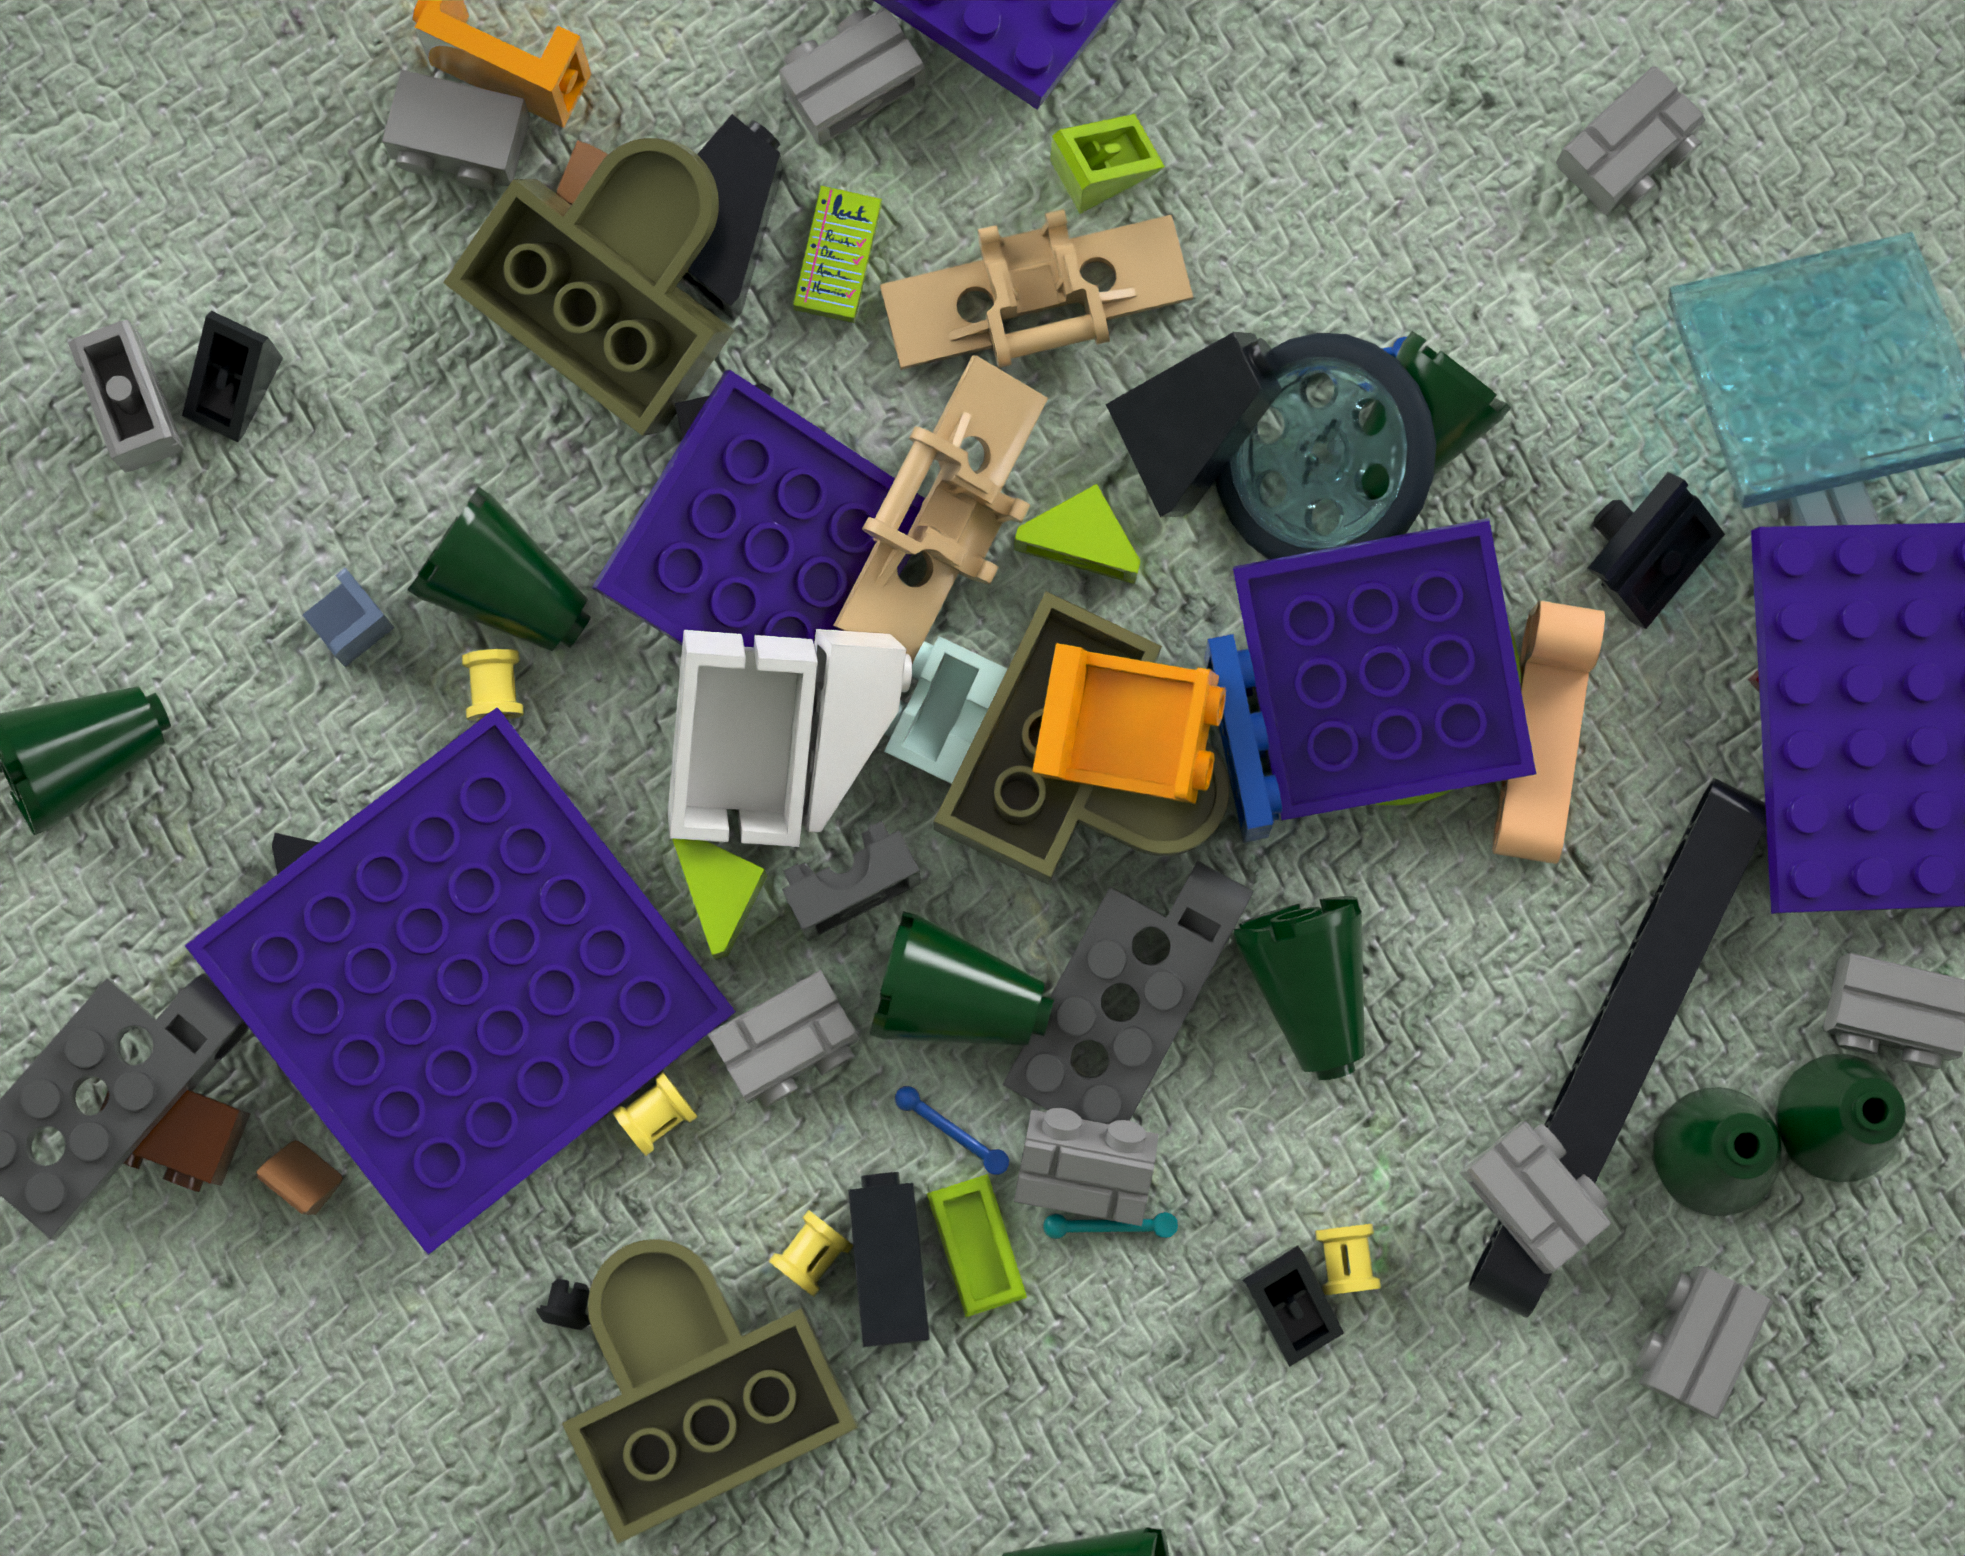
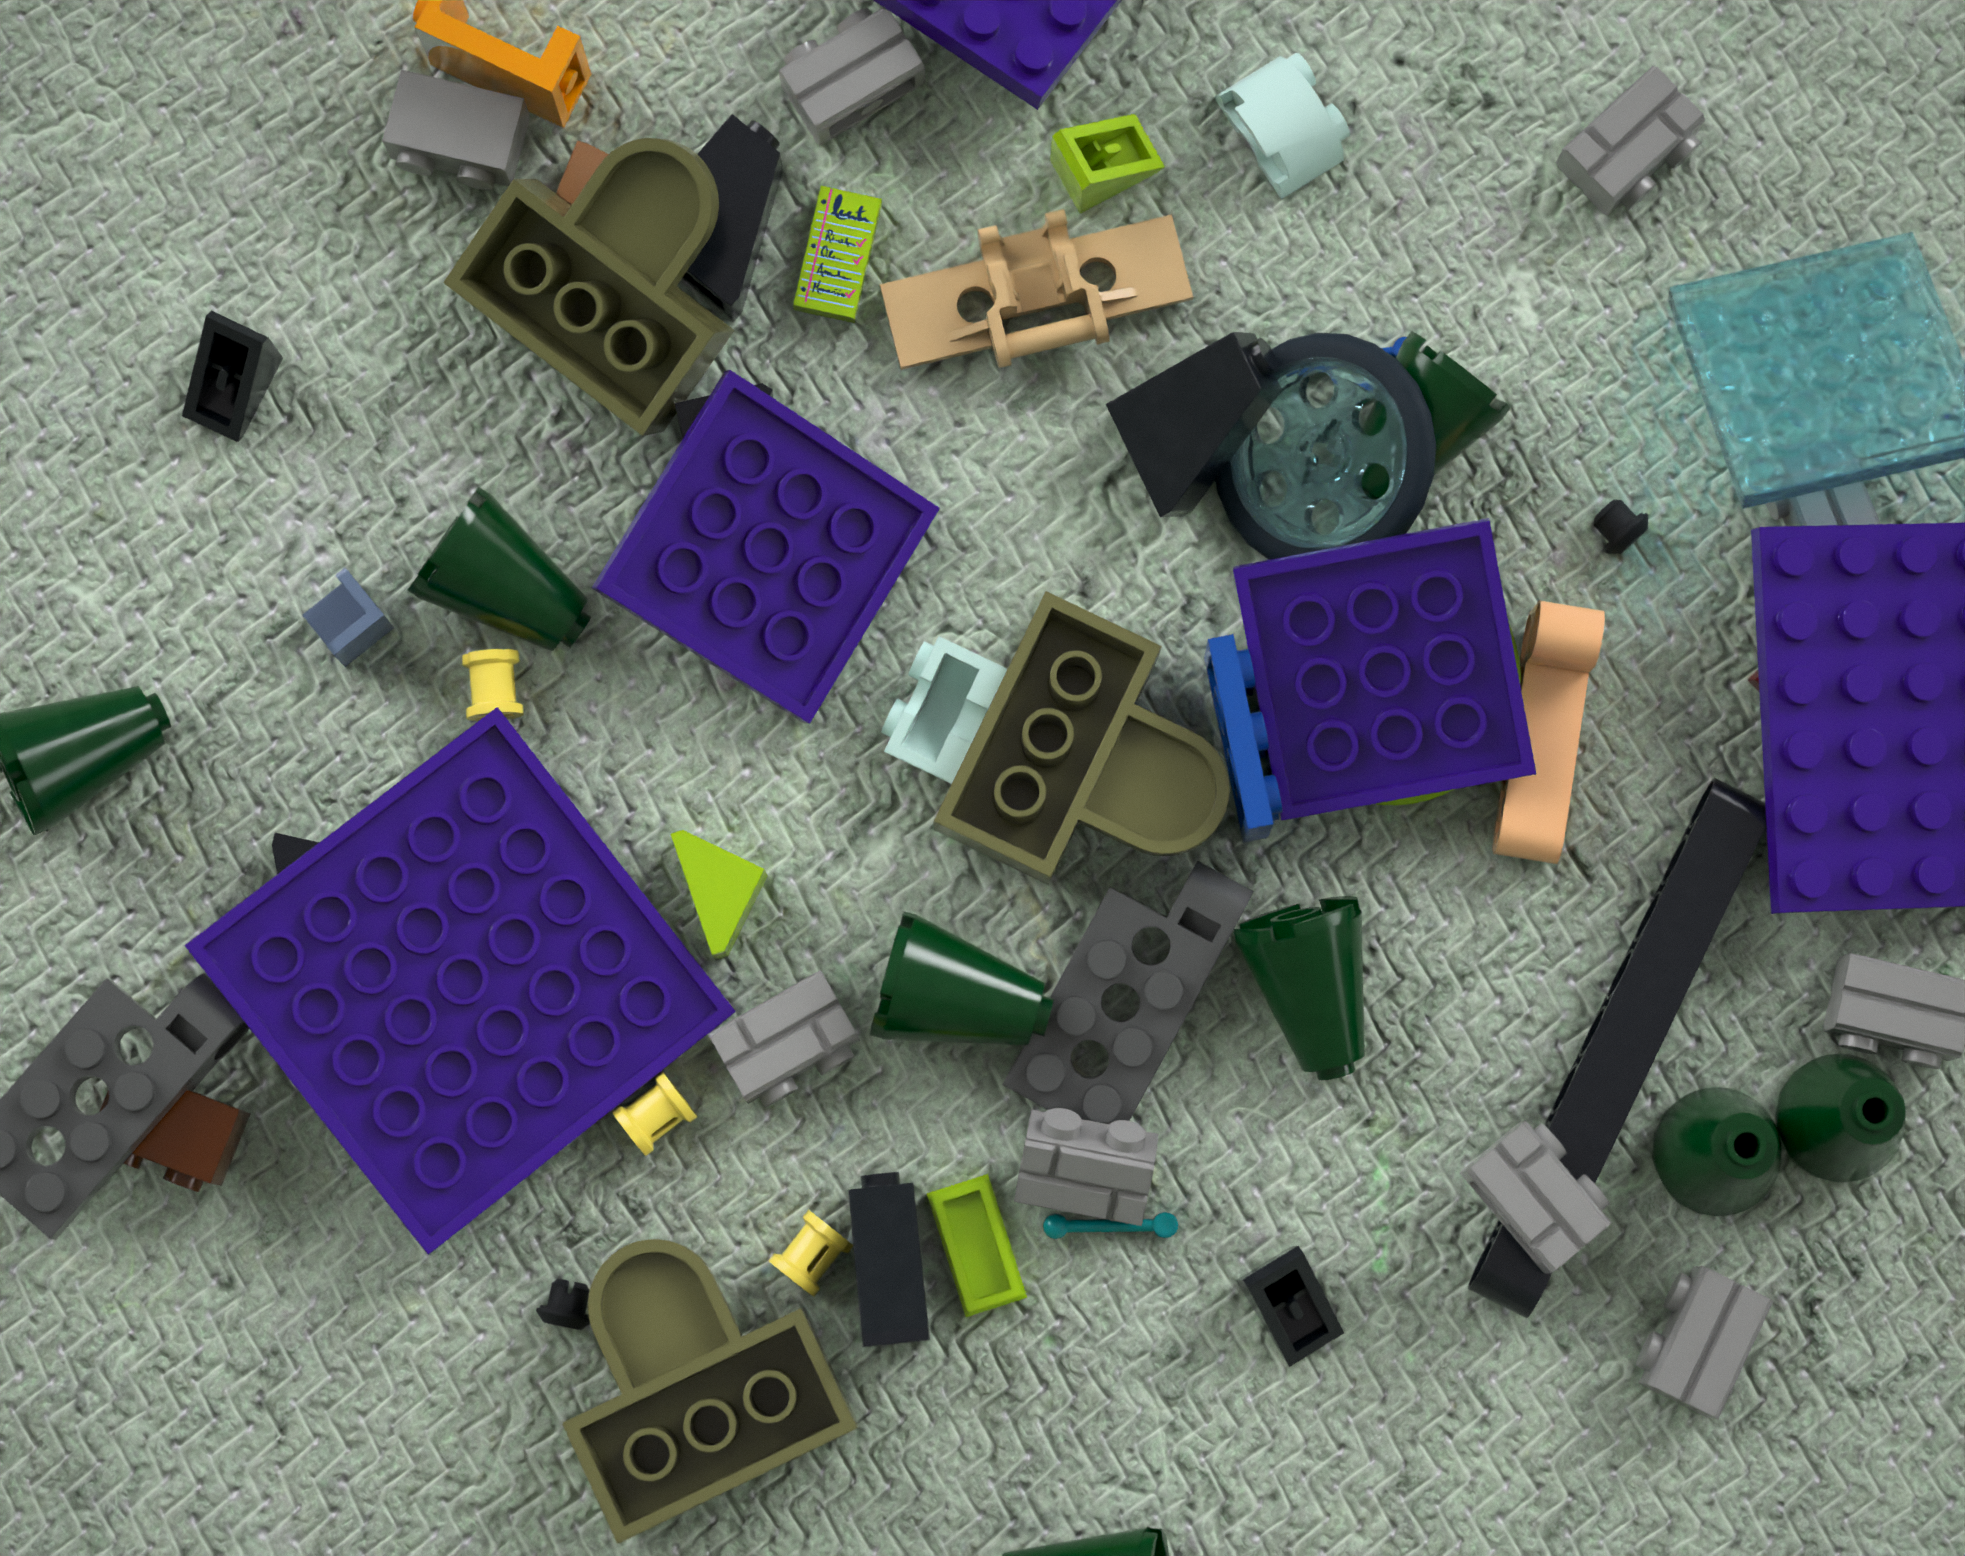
light grey brick [68,320,184,473] -> none
medium nougat slope [256,1140,343,1215] -> none
white piece [668,630,818,847] -> none
dark grey brick [782,821,921,942] -> none
white slope [802,629,912,832] -> none
tan piece [833,355,1048,664] -> none
blue hinge [895,1086,1009,1175] -> none
lime slope [1014,484,1141,584] -> none
light orange panel [1032,643,1226,804] -> none
light yellow bush [1315,1224,1381,1295] -> none
black plate [1588,472,1725,629] -> none
none -> light aqua cylinder [1214,53,1350,199]

